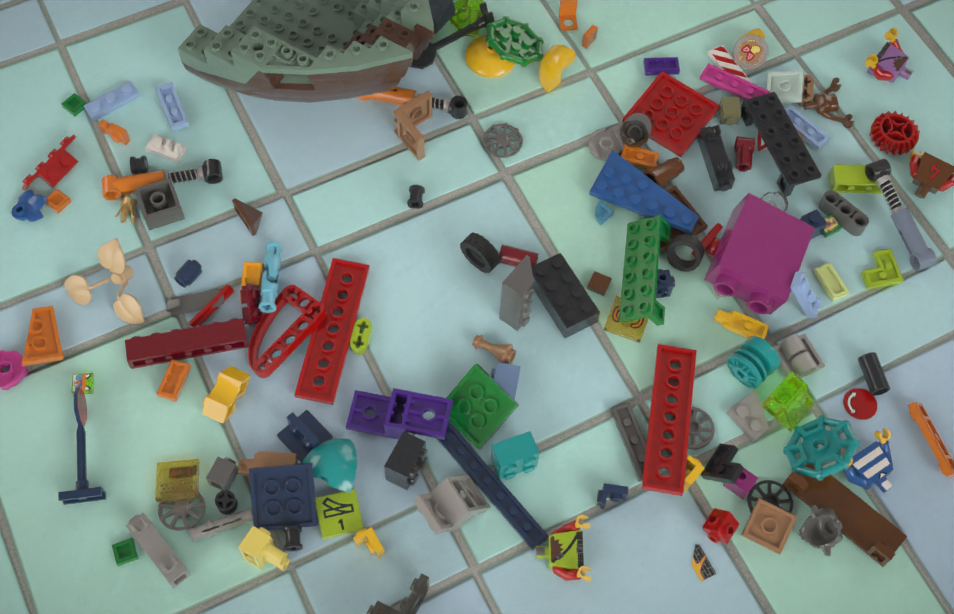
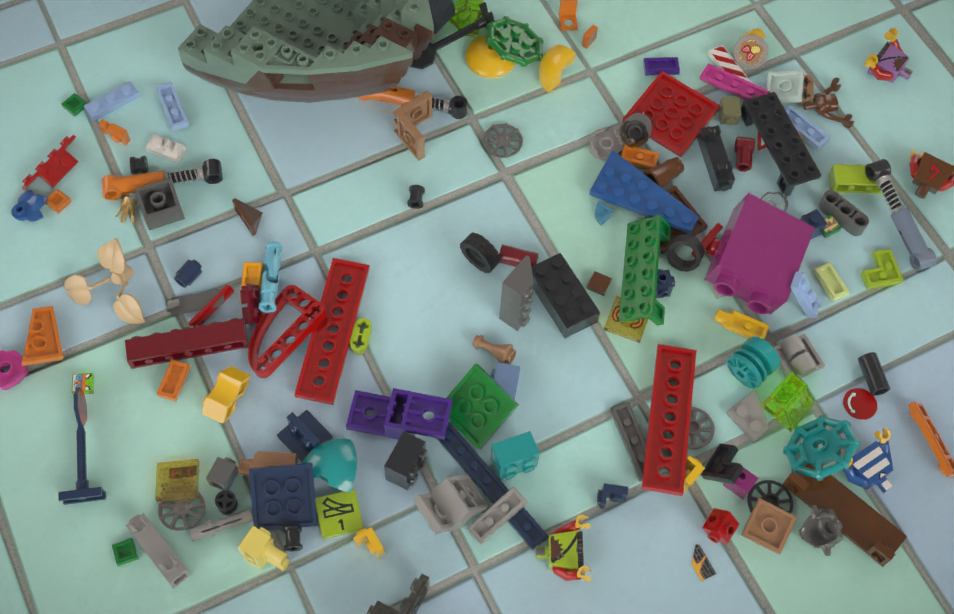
red gear [870,111,920,156] -> none
none -> light grey tile [467,486,528,545]

